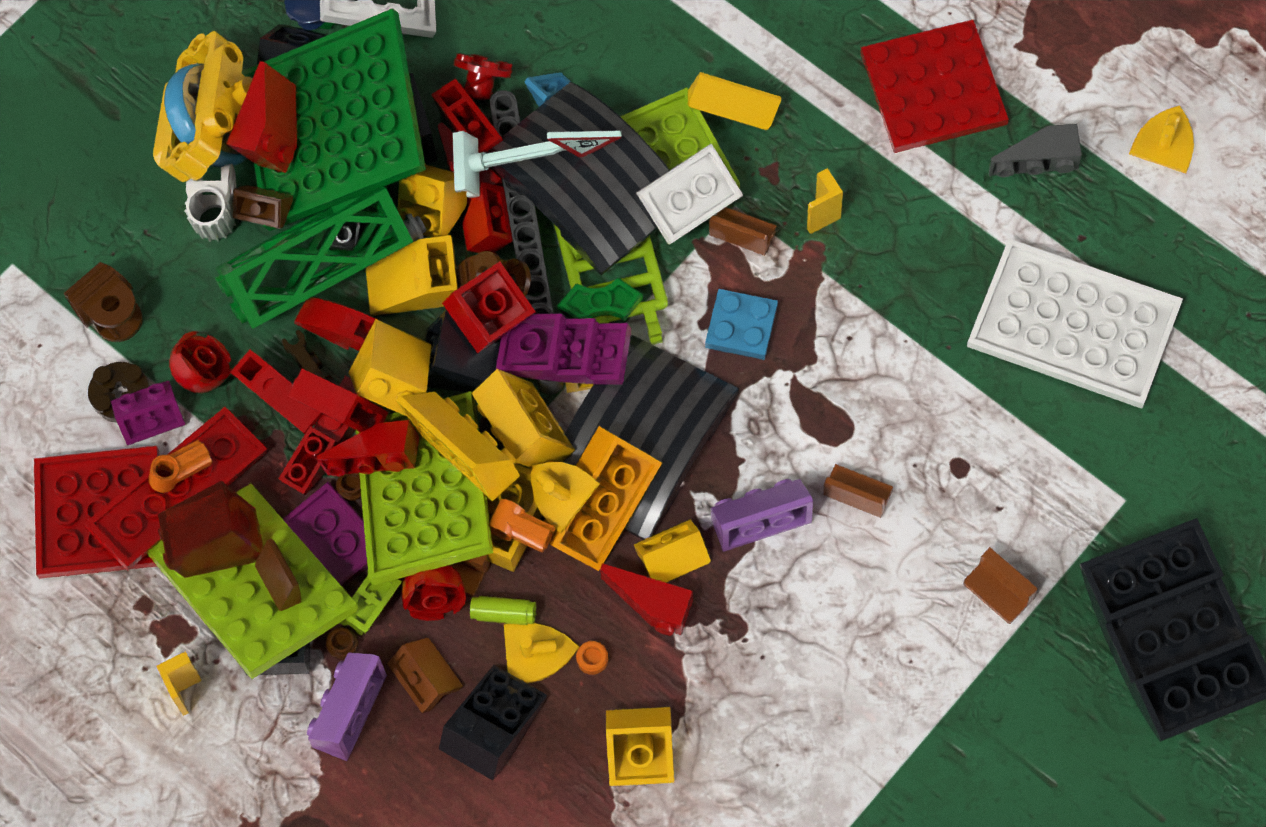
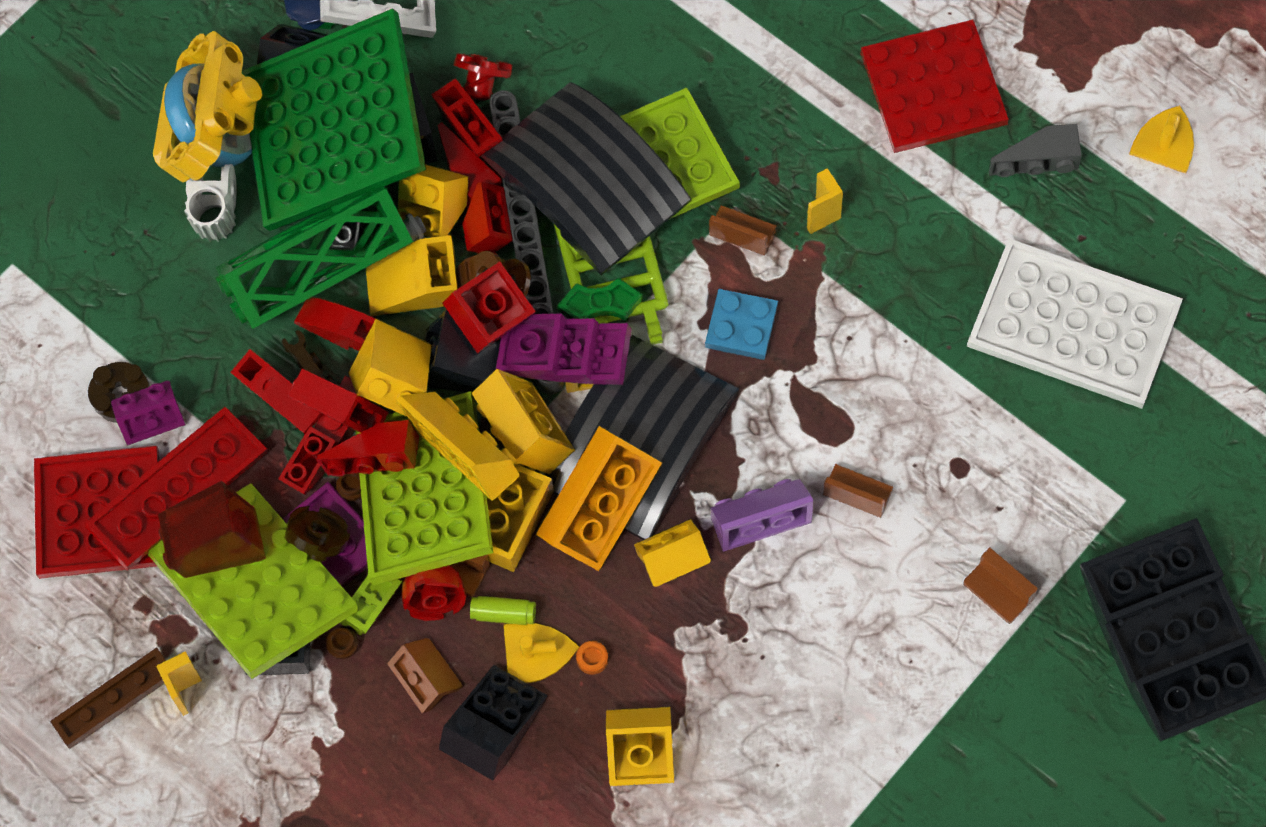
reddish brown piece [64,261,143,342] -> none
orange piece [149,440,212,493] -> none
red cylinder [169,331,232,393] -> none
red slope [226,61,297,173] -> none
reddish brown slope [233,185,293,229] -> none
reddish brown slope [255,538,302,611] -> none
medium lavender slope [307,653,387,761] -> none
light aqua piece [453,131,622,198] -> none
orange piece [489,499,555,553] -> none
dark azure slope [525,72,571,107] -> none
yellow shield [531,462,600,533] -> none
red slope [600,563,693,636] -> none
white tile [636,144,743,244] -> none
yellow slope [688,72,781,130] -> none
none -> reddish brown plate [50,647,166,750]
none -> dark brown plate [284,506,350,562]

